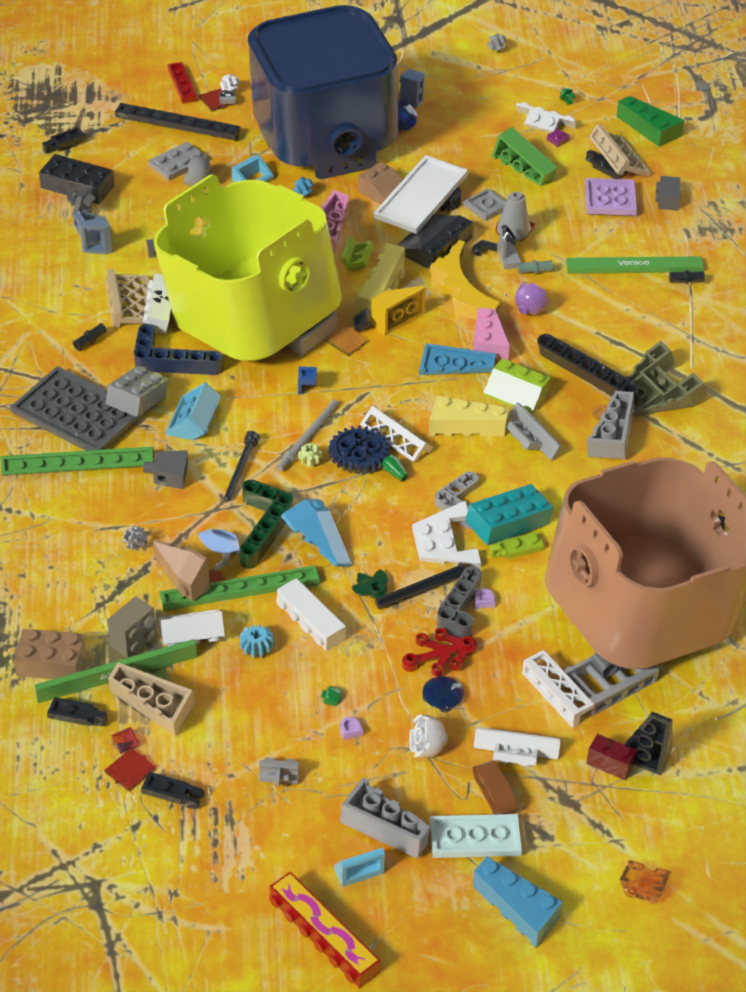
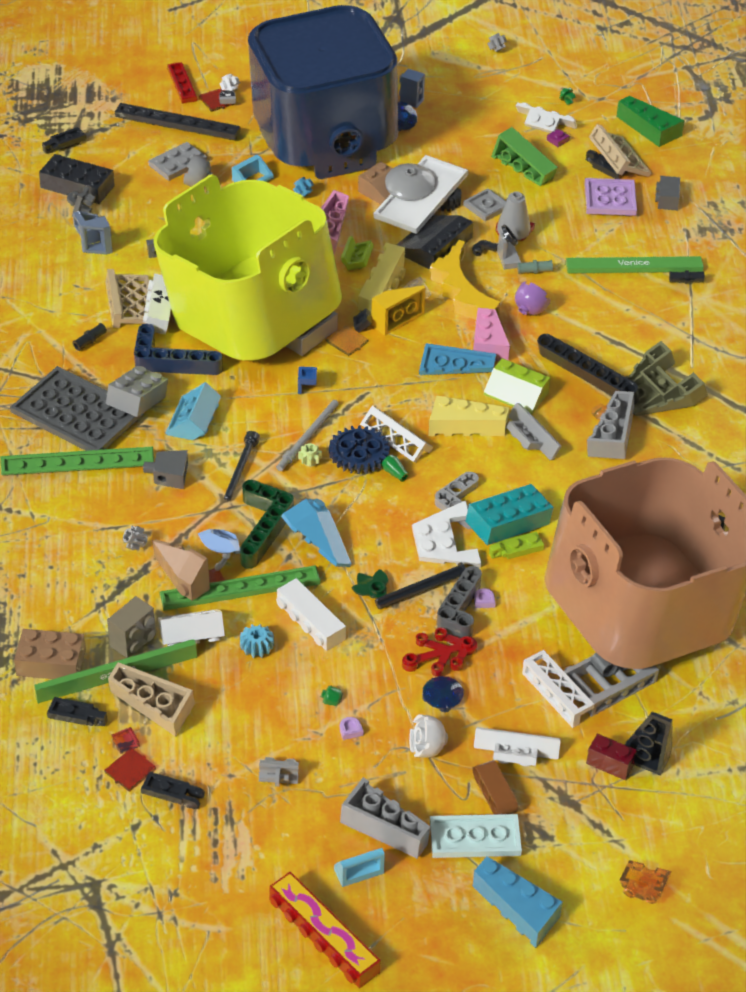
none -> light grey dish [385,163,435,201]

